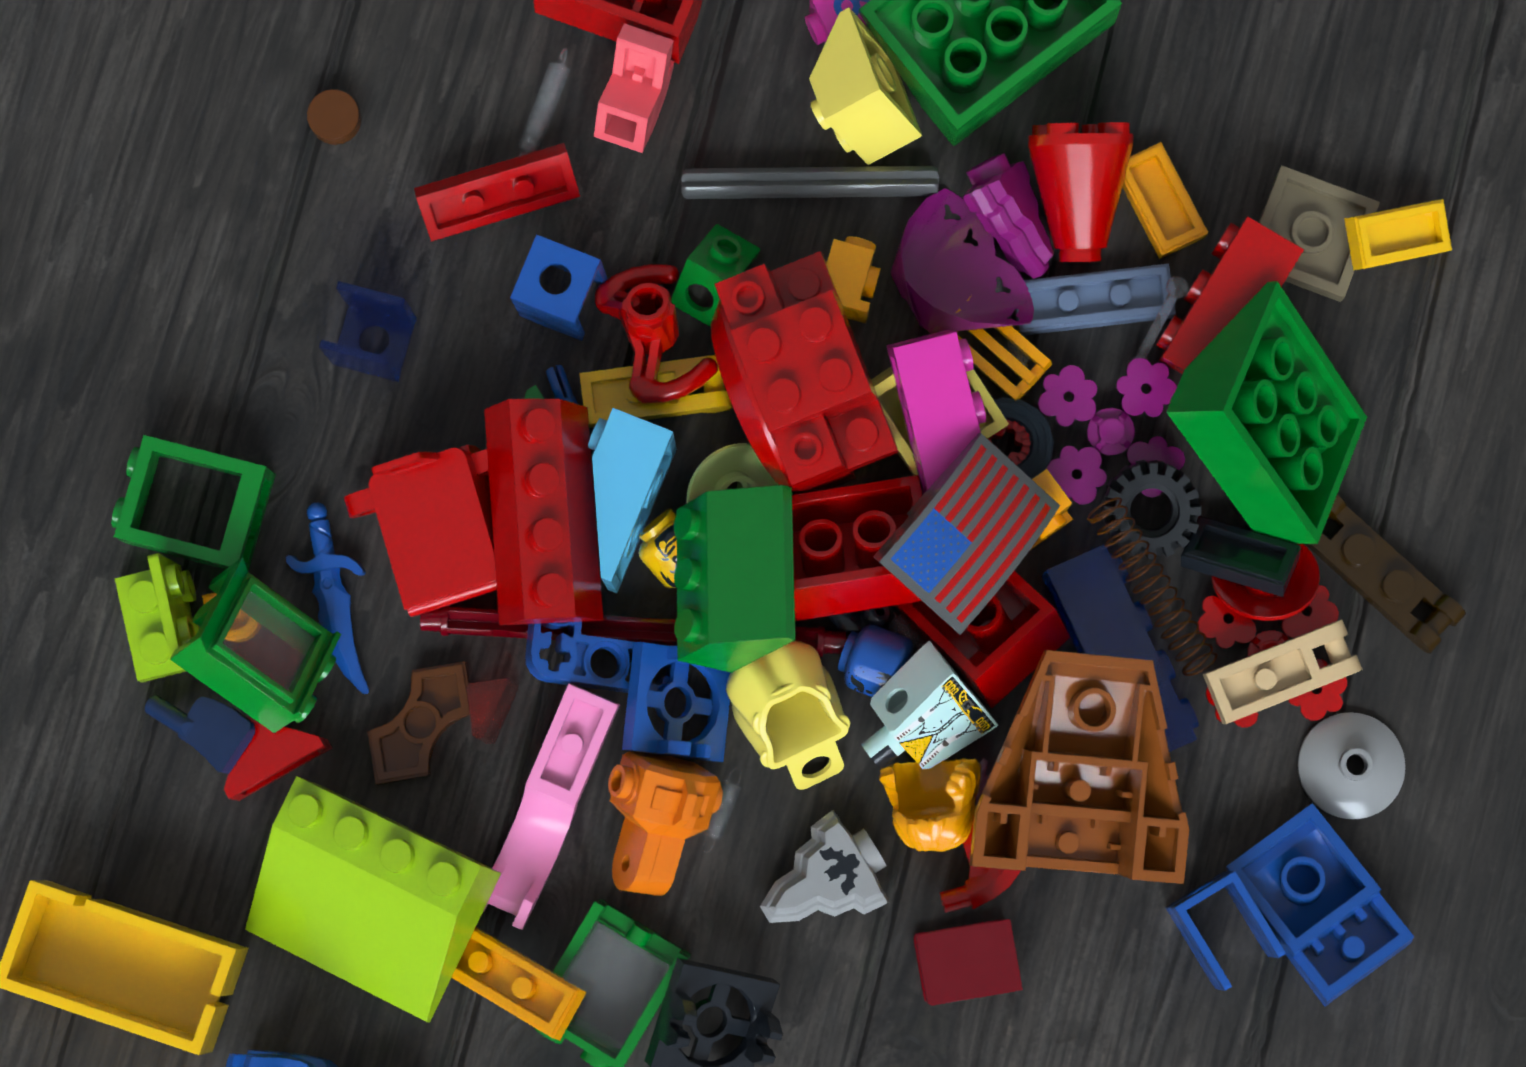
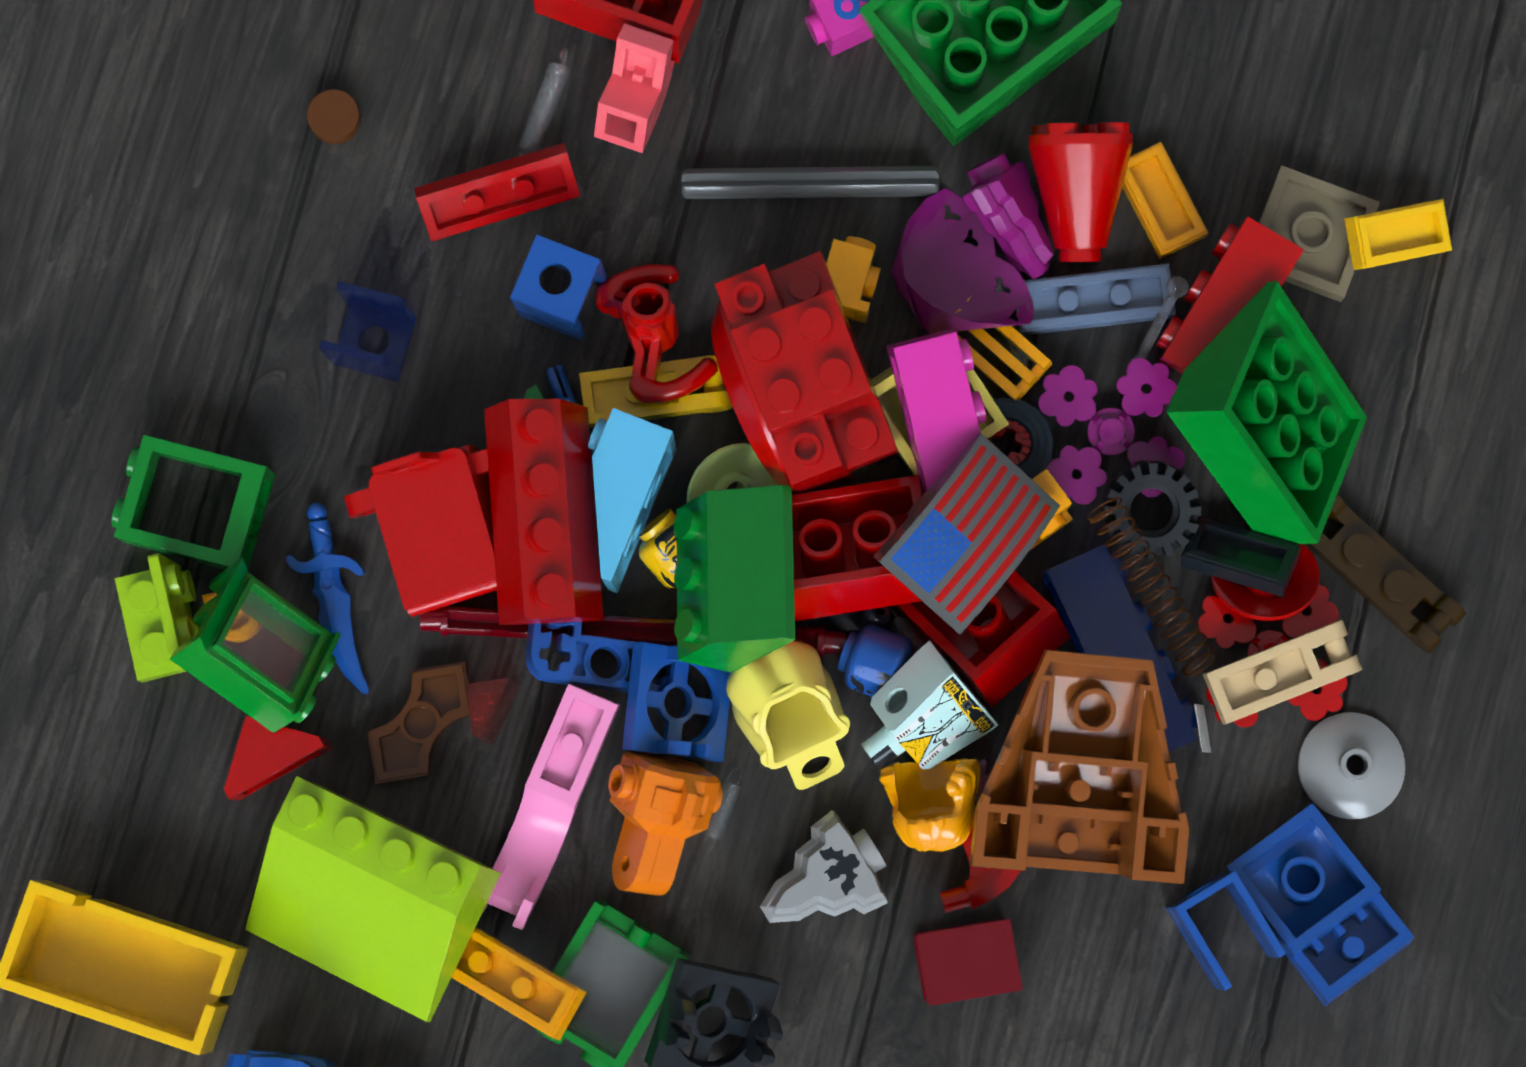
dark blue piece [145,695,255,774] -> none
green bracket [671,224,761,327] -> none
light yellow slope [809,7,922,165] -> none
none -> white sticker [1194,704,1211,753]

